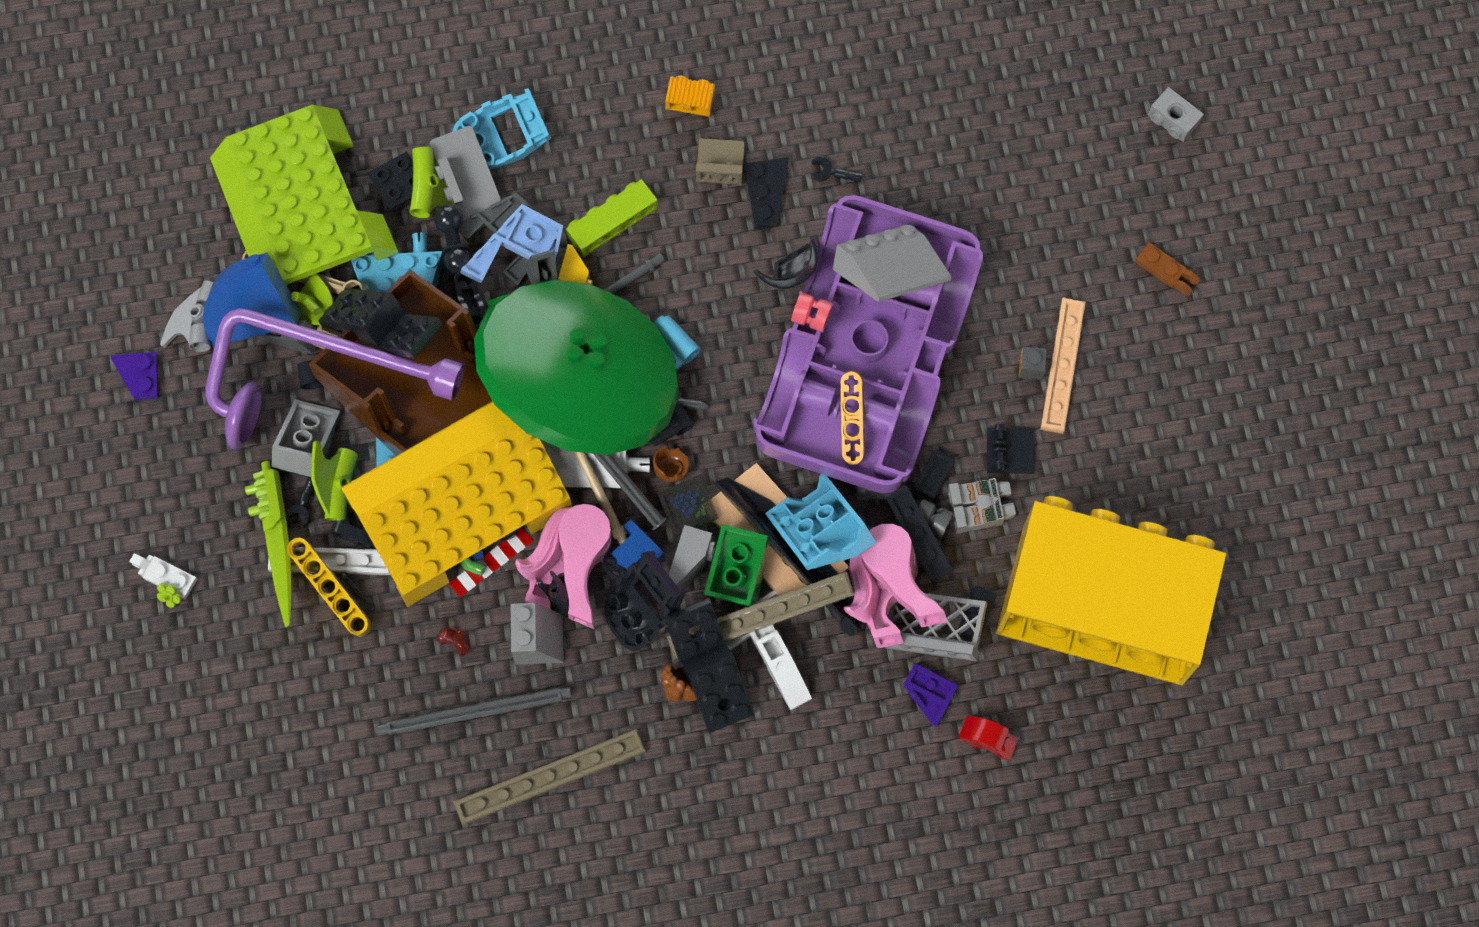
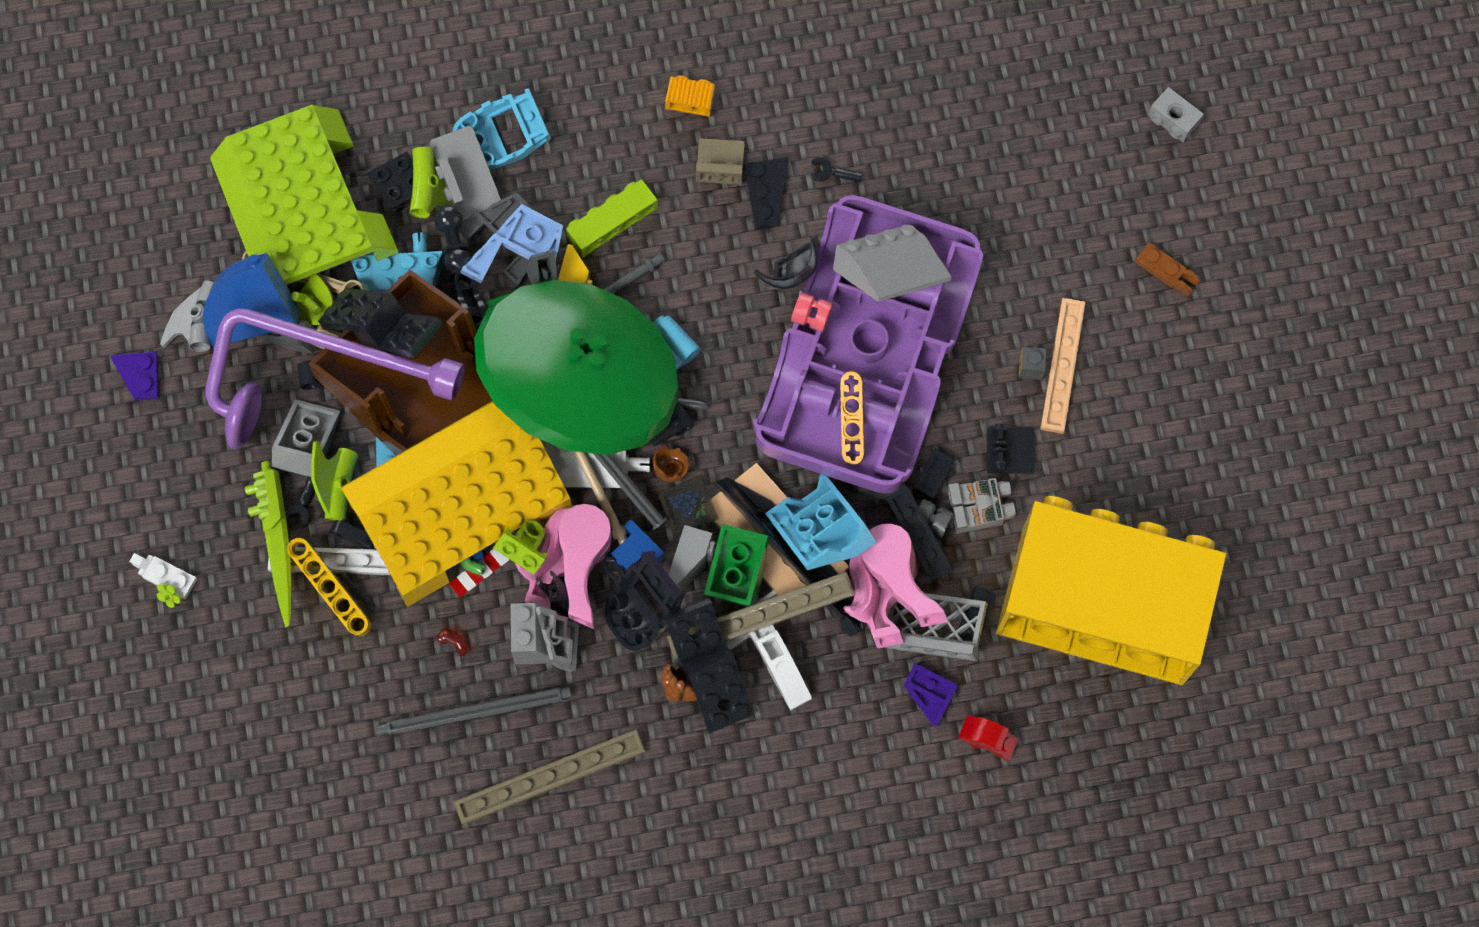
none -> lime pin [493,519,548,575]
none -> light grey slope [536,607,579,672]

